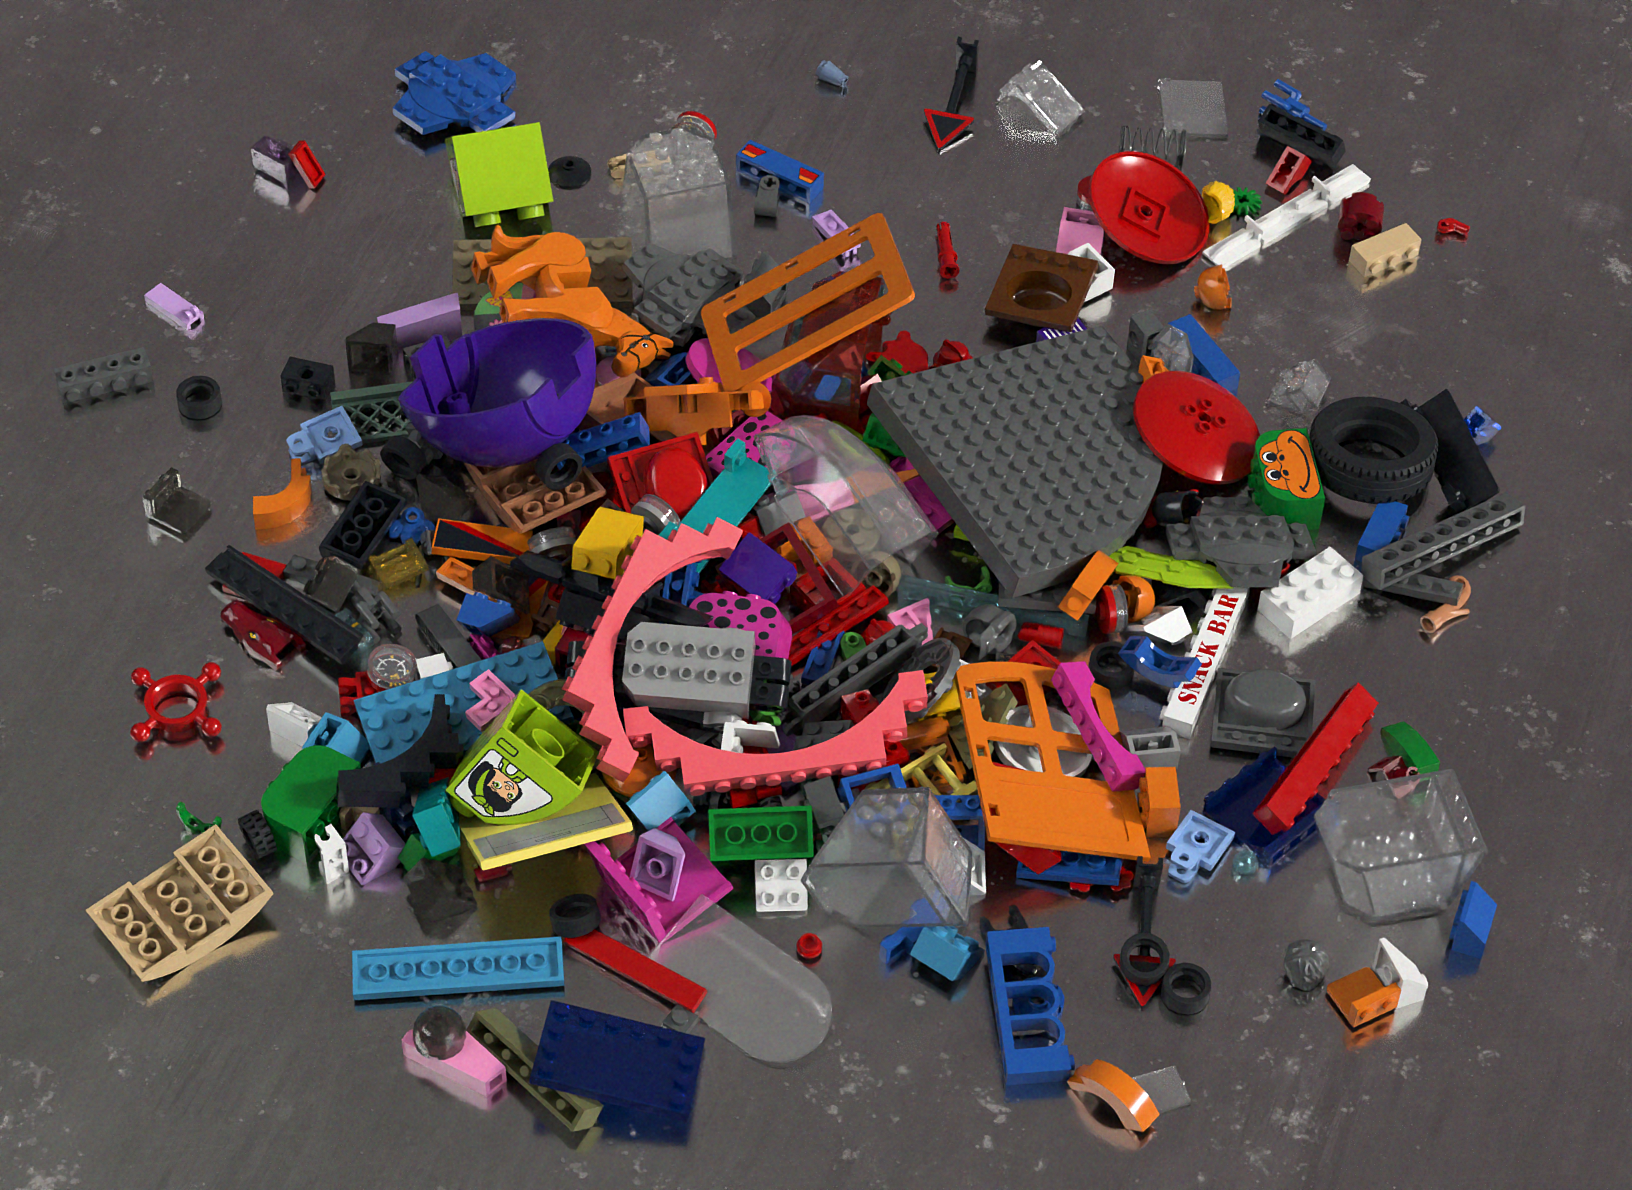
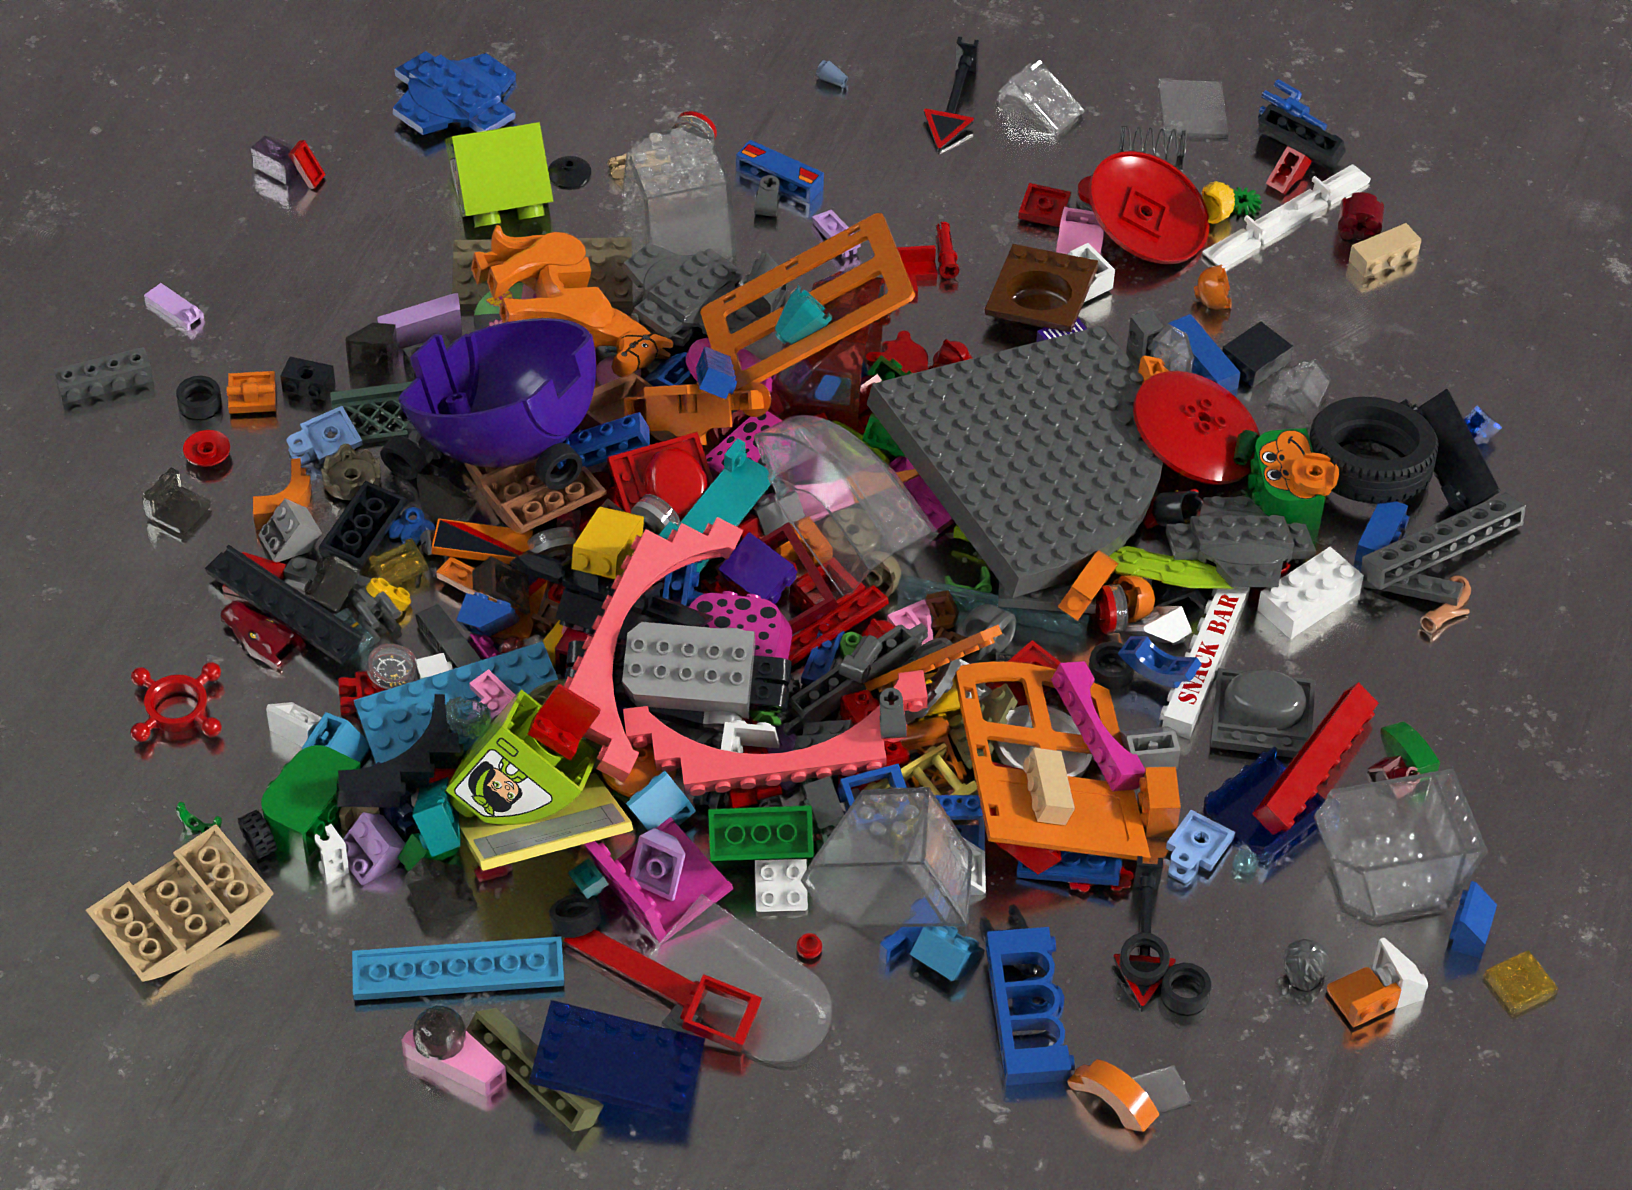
red hinge [1017,622,1064,649] -> none
red arm [1437,218,1470,236] -> none
none -> red dish [183,430,230,467]
none -> orange plate [227,371,276,414]
none -> light grey slope [259,498,322,562]
none -> yellow plate [366,578,411,611]
none -> clear light blue hair [446,696,492,739]
none -> red bracket [527,684,601,761]
none -> teal plate [568,858,608,899]
none -> red window [680,974,762,1052]
none -> blue brick [696,346,737,399]
none -> teal cone [775,285,832,344]
none -> dark grey piece [839,635,882,684]
none -> orange plate [864,625,1002,693]
none -> dark grey piece [880,688,907,739]
none -> red panel [897,245,938,297]
none -> reddish brown bracket [925,590,959,631]
none -> red plate [1018,183,1071,227]
none -> tan brick [1023,747,1075,825]
none -> black brick [1222,321,1294,387]
none -> dark green cone [1233,430,1259,466]
none -> orange plate [1291,453,1339,496]
none -> clear yellow plate [1484,950,1559,1014]

